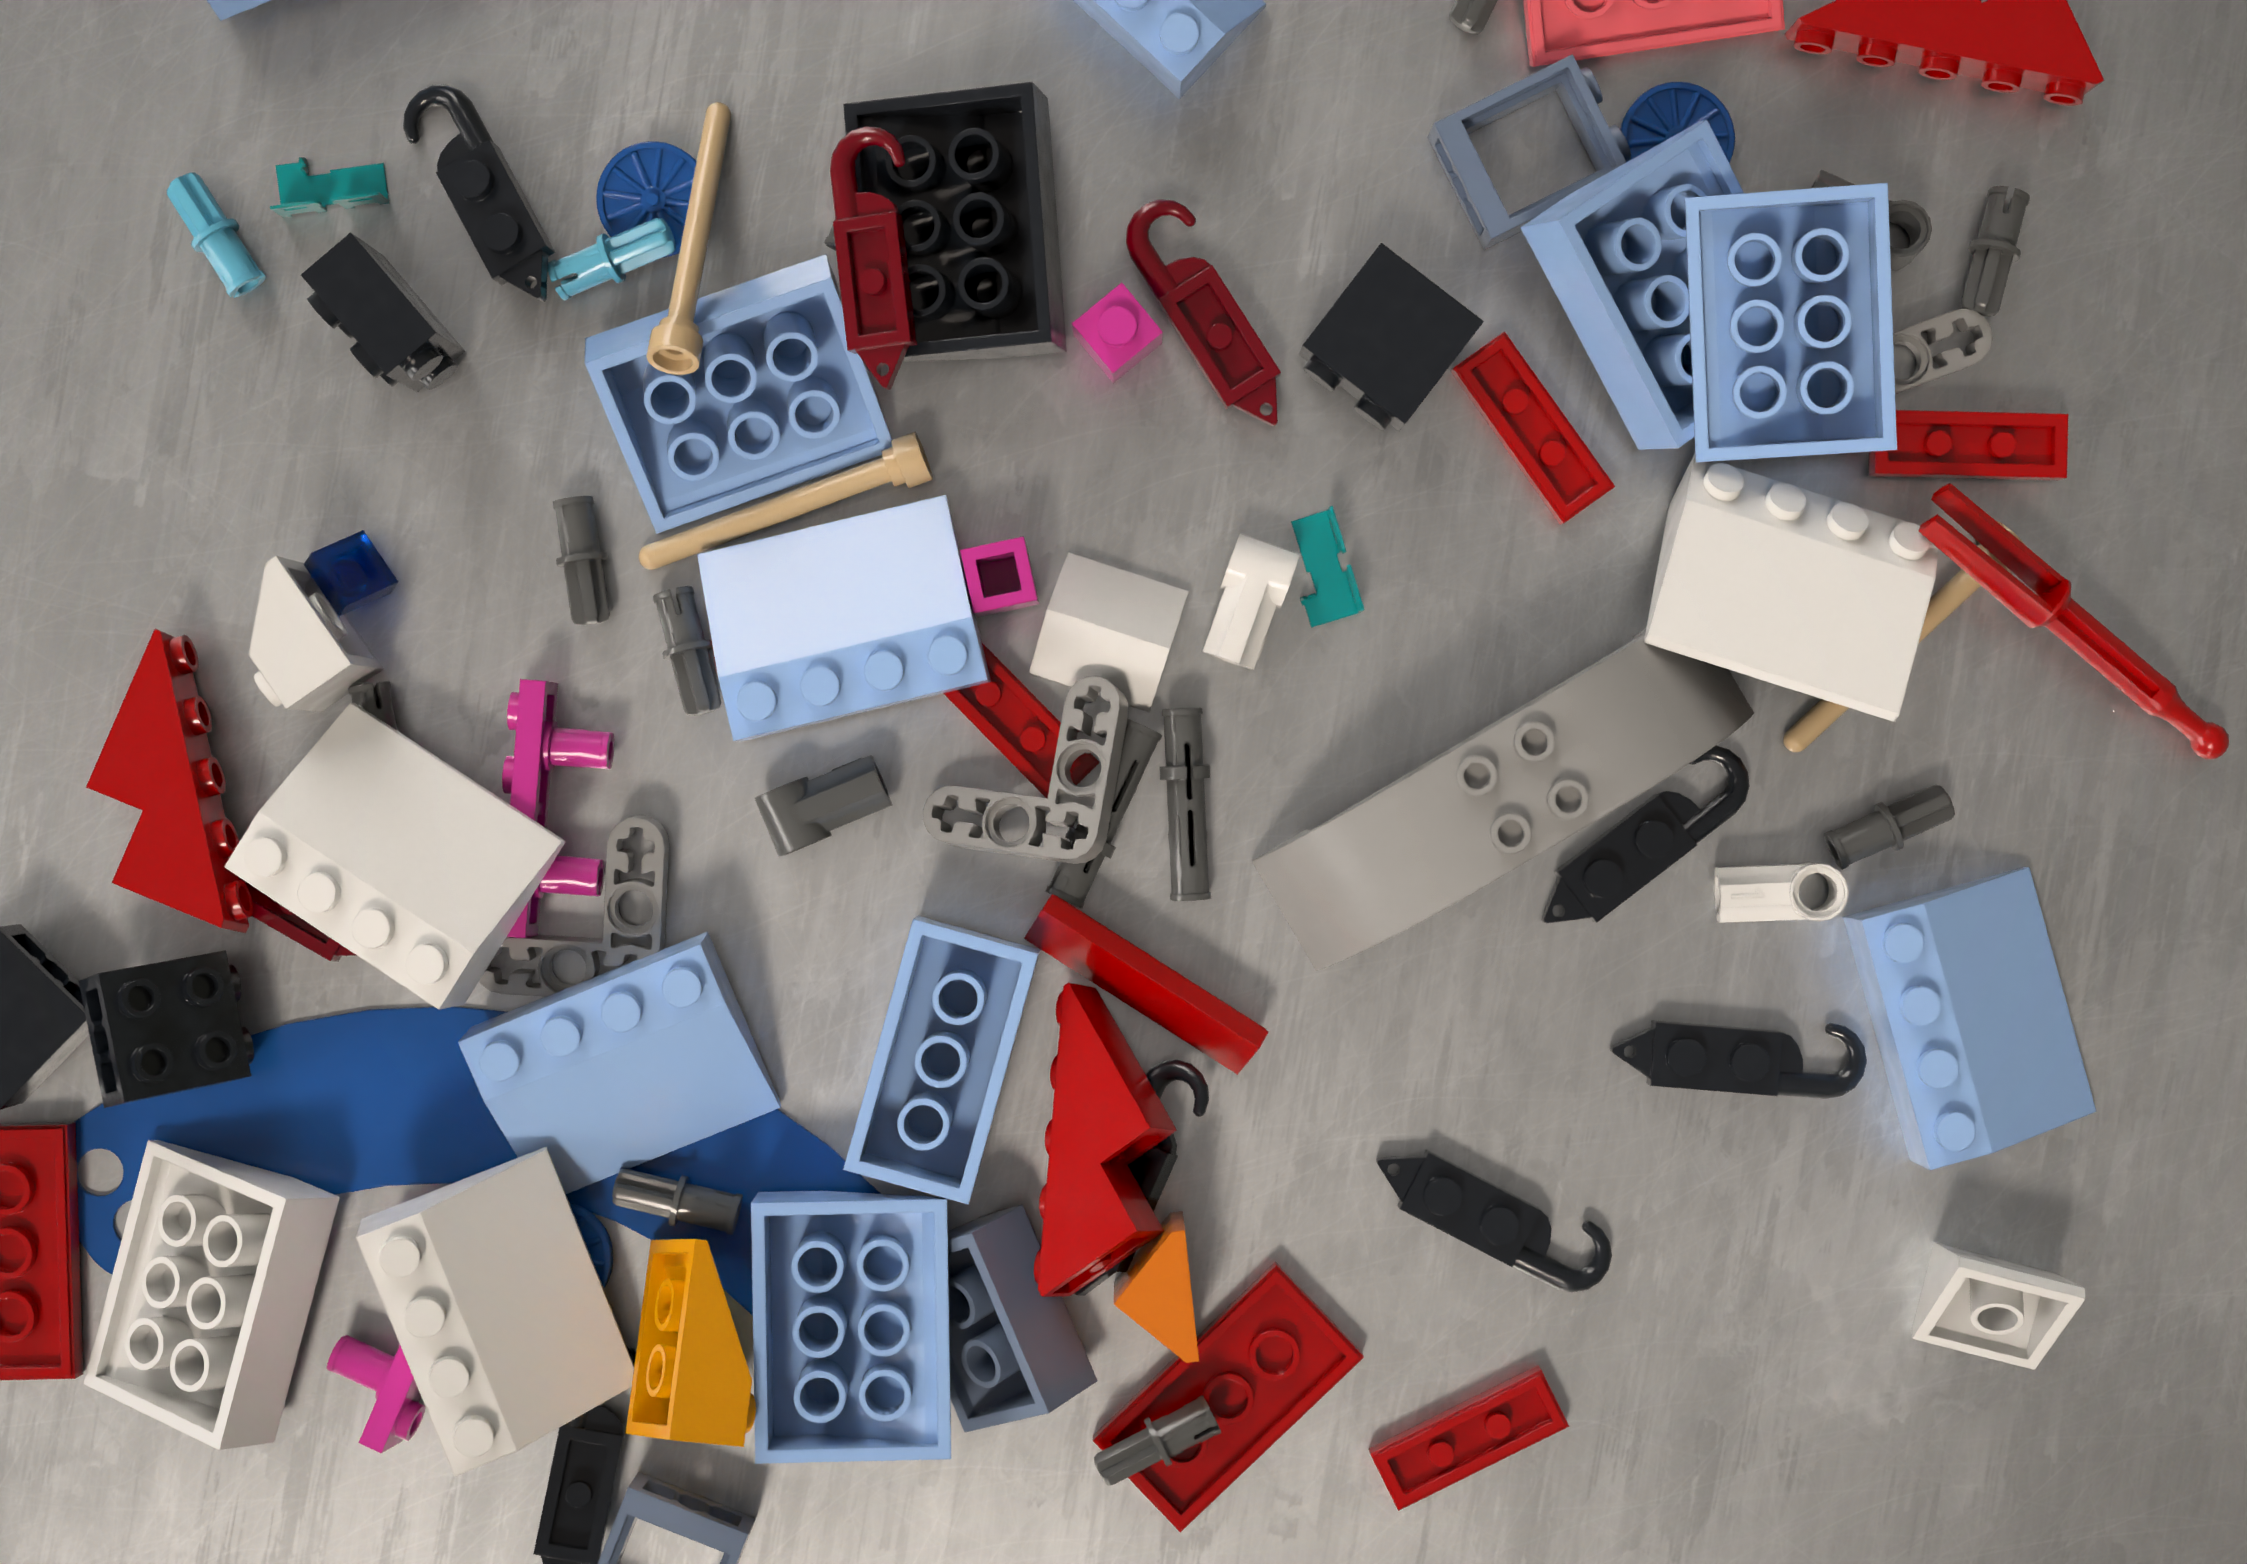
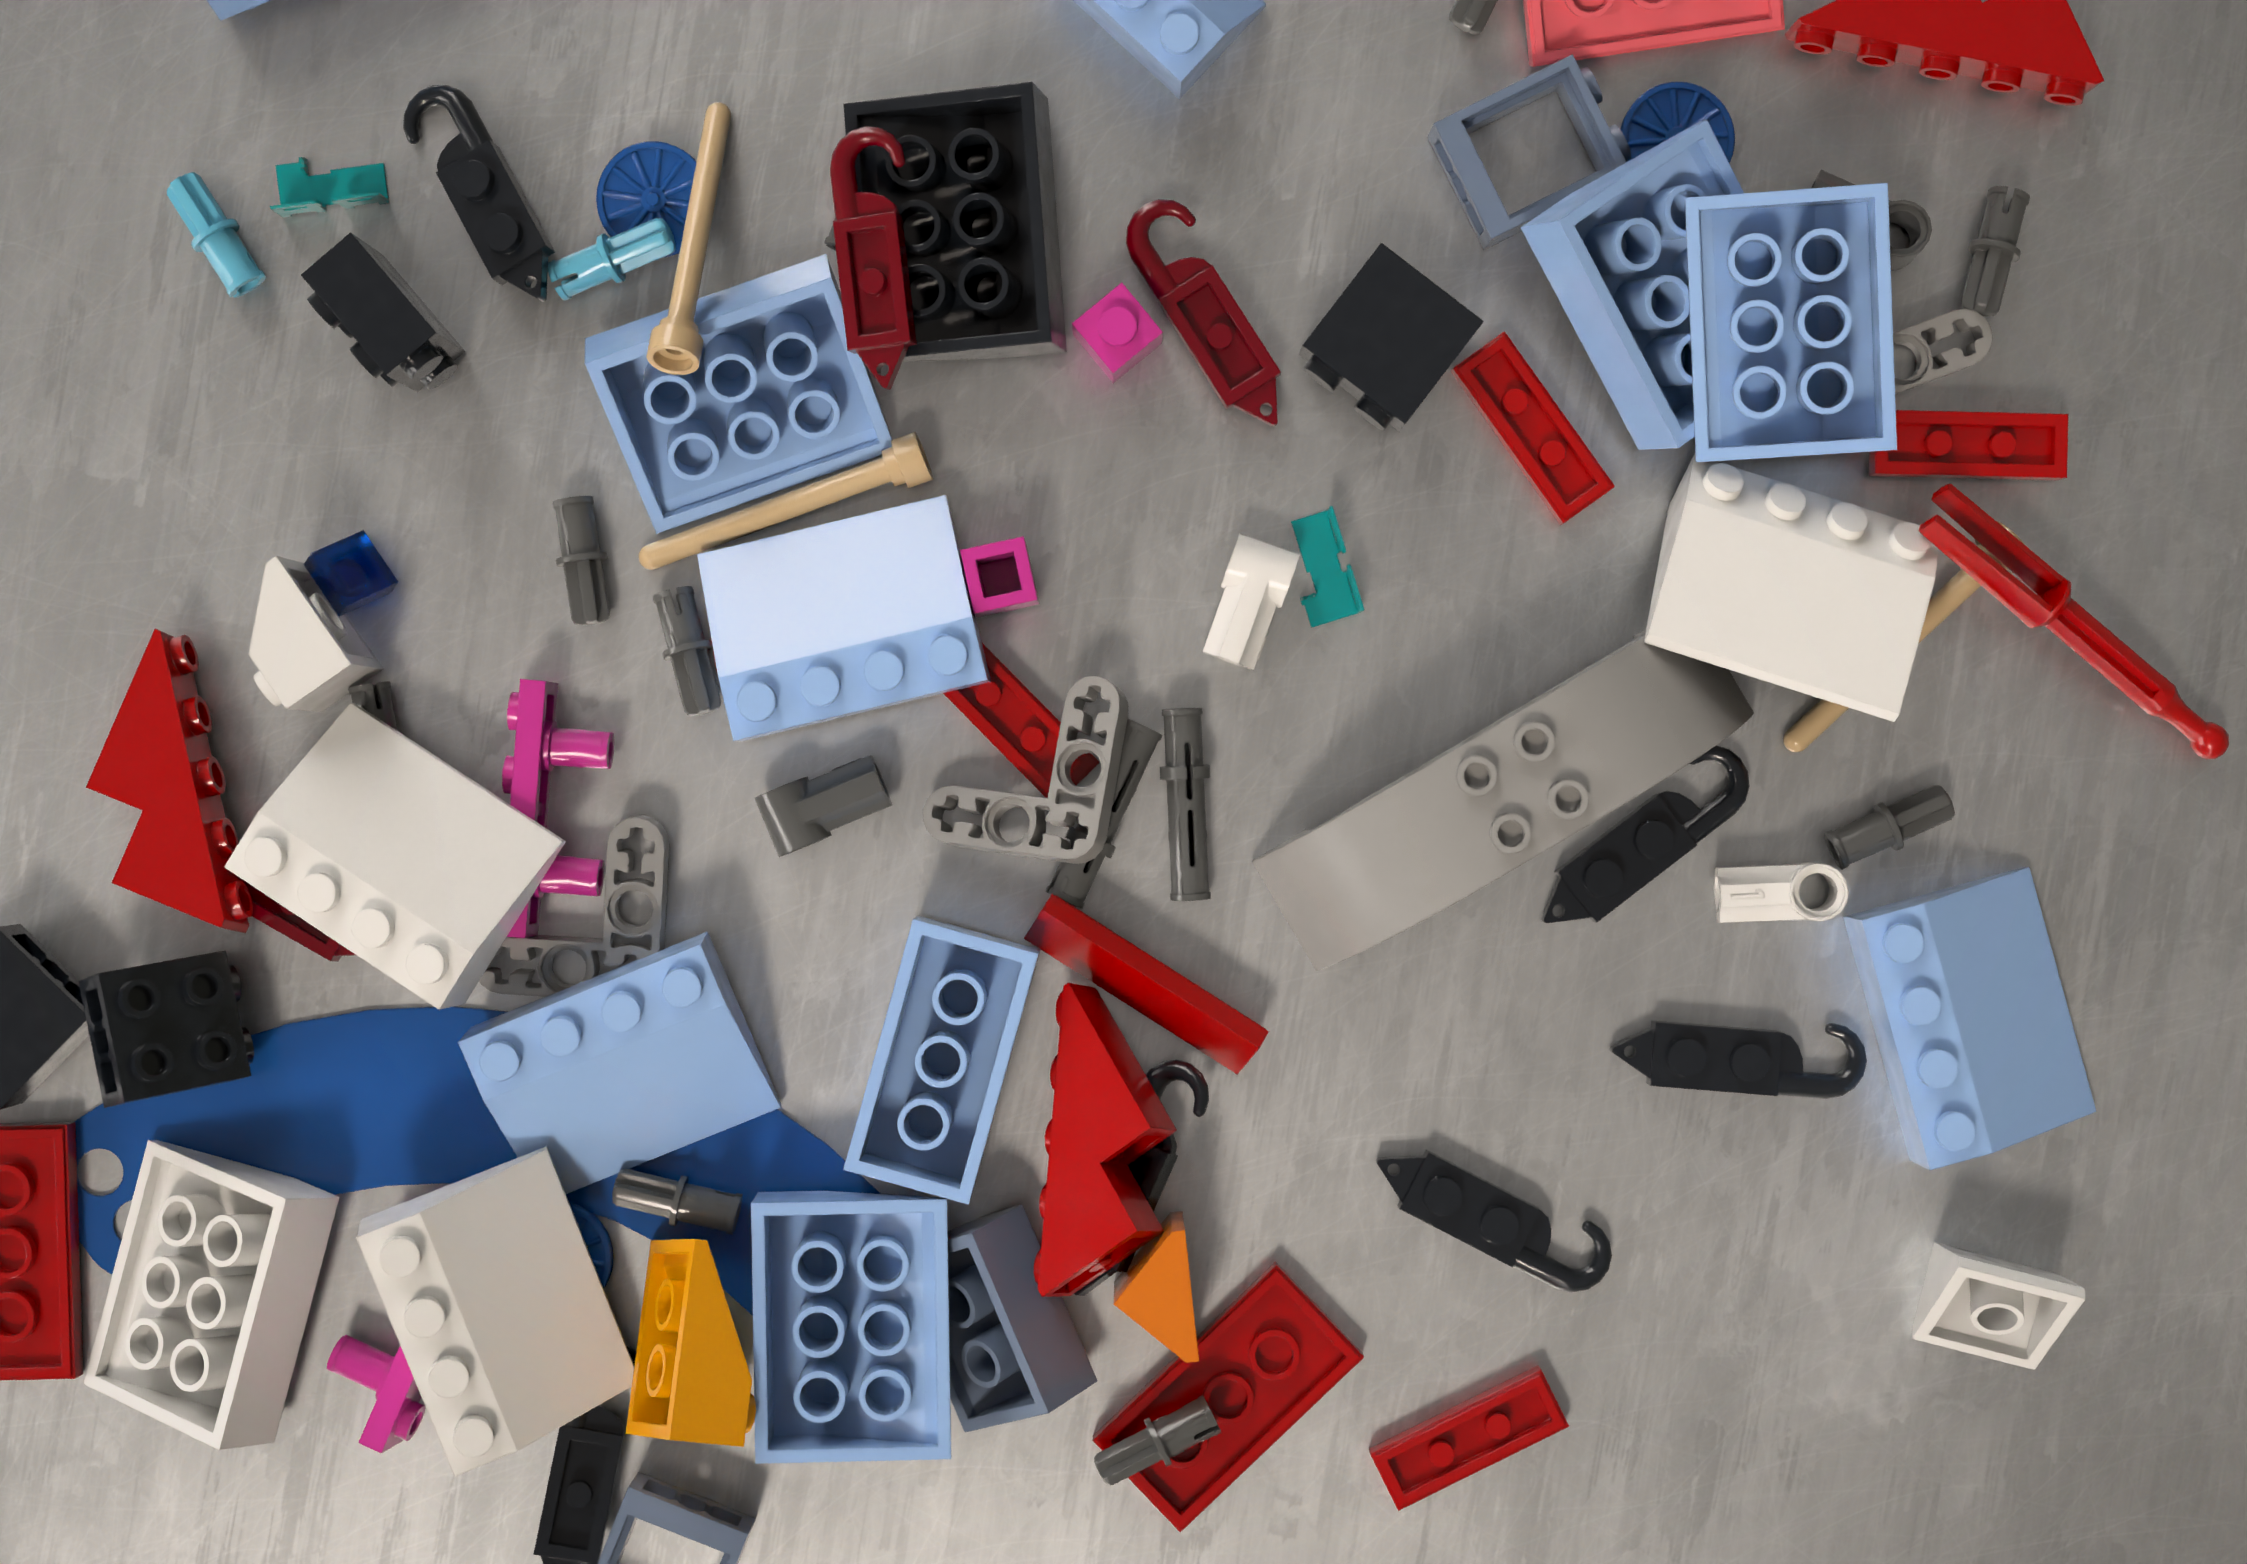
white slope [1029,552,1189,712] -> none

